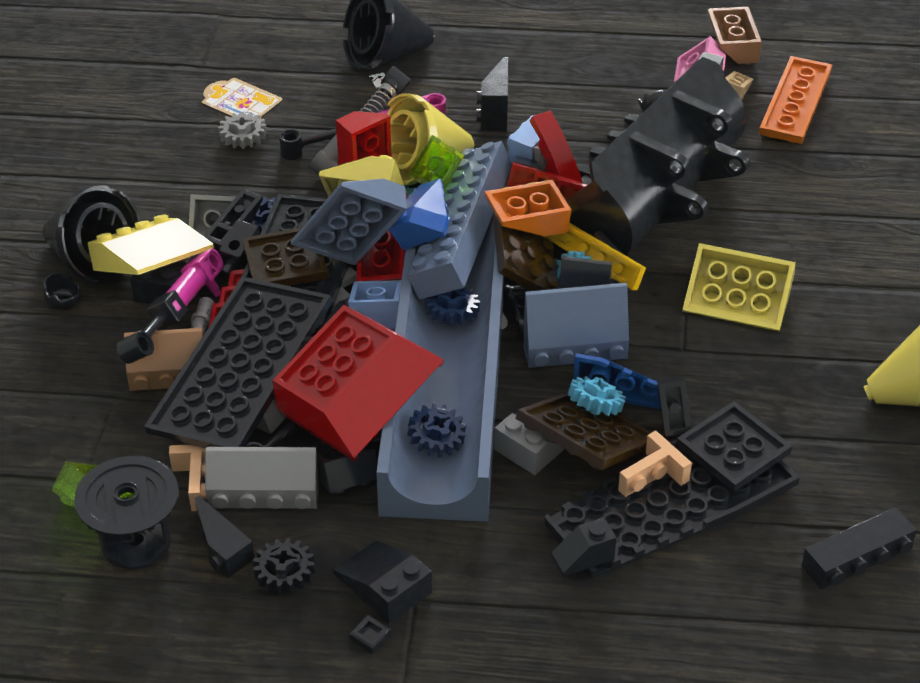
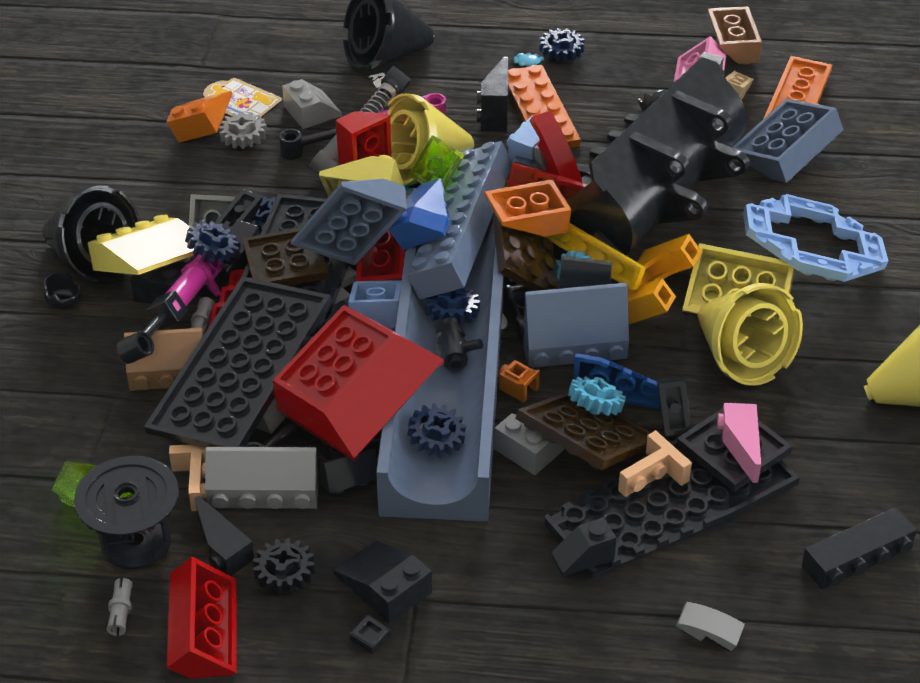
none -> light grey pin [107,578,133,636]
none -> orange slope [166,90,233,143]
none -> red slope [167,557,236,679]
none -> dark blue gear [184,220,239,264]
none -> light grey slope [282,79,342,129]
none -> black piece [435,317,483,371]
none -> orange window [498,360,540,403]
none -> orange plate [508,65,581,148]
none -> medium azure piece [513,53,544,67]
none -> dark blue gear [539,28,584,62]
none -> light orange arch [627,234,702,324]
none -> light grey slope [676,602,745,651]
none -> light yellow cone [698,283,803,385]
none -> bright pink slope [717,403,761,483]
none -> sand blue slope [732,99,843,183]
none -> light blue plate [743,194,888,282]

